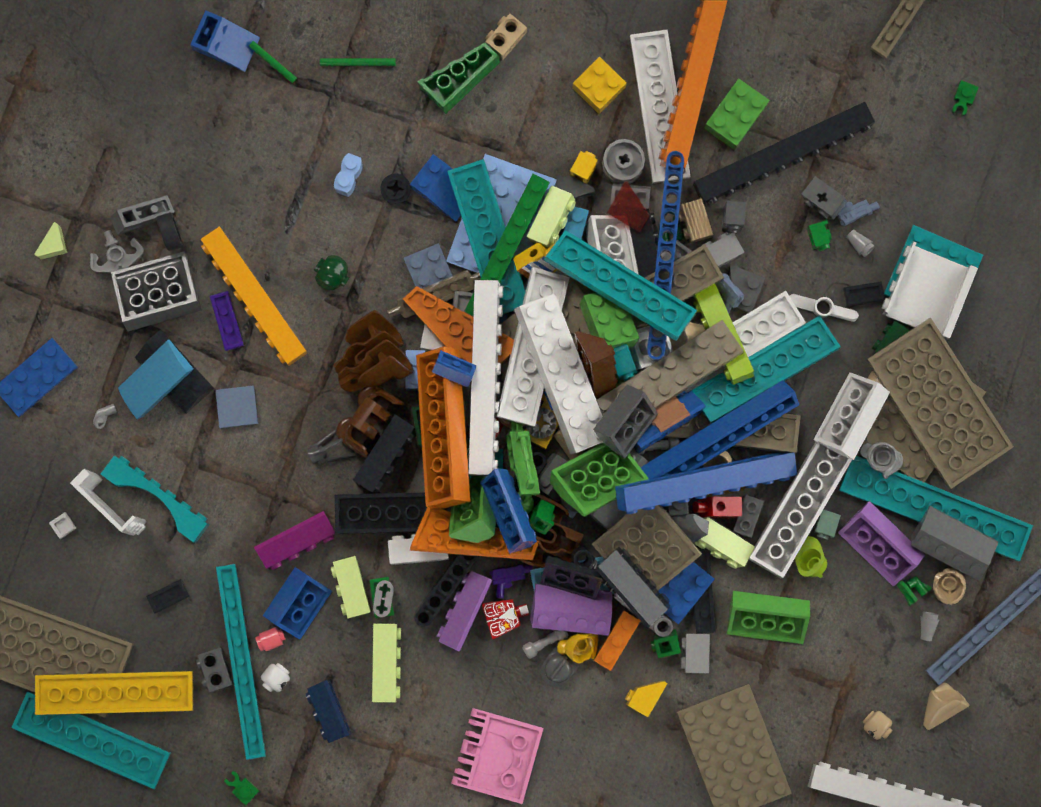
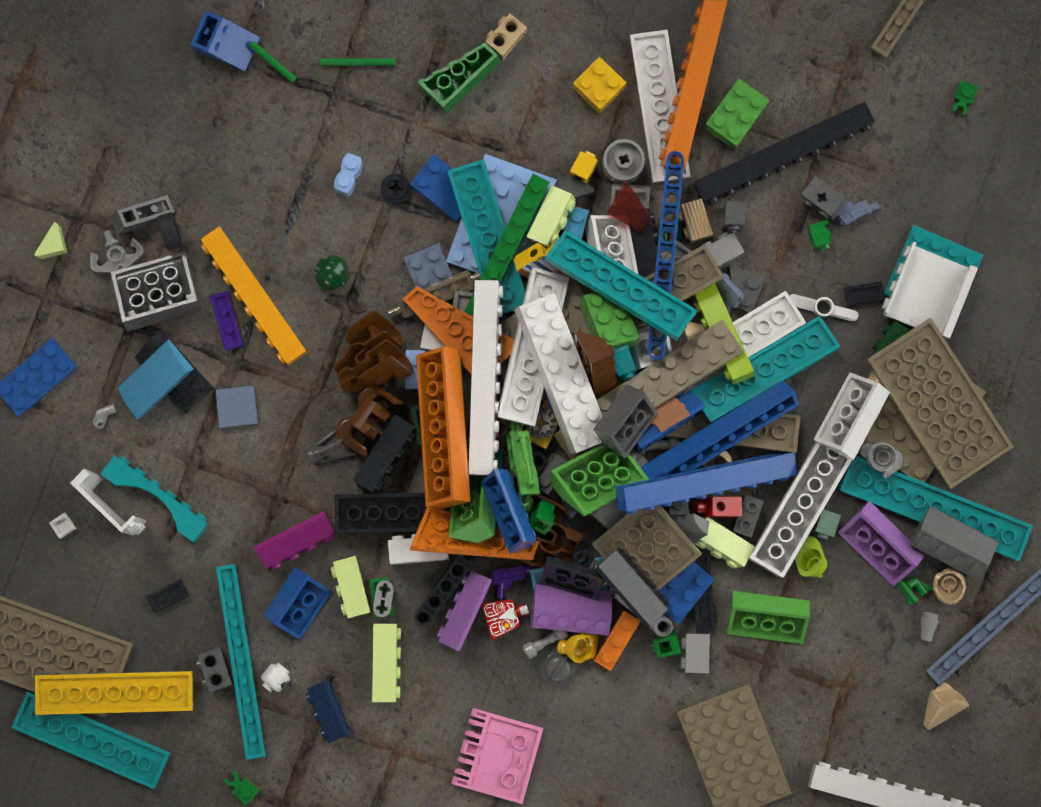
coral brick [255,627,286,651] -> none
blue slope [432,350,477,387] -> none
yellow slope [625,681,668,717] -> none
light grey cone [846,230,875,257] -> none
tan head [863,711,893,740] -> none

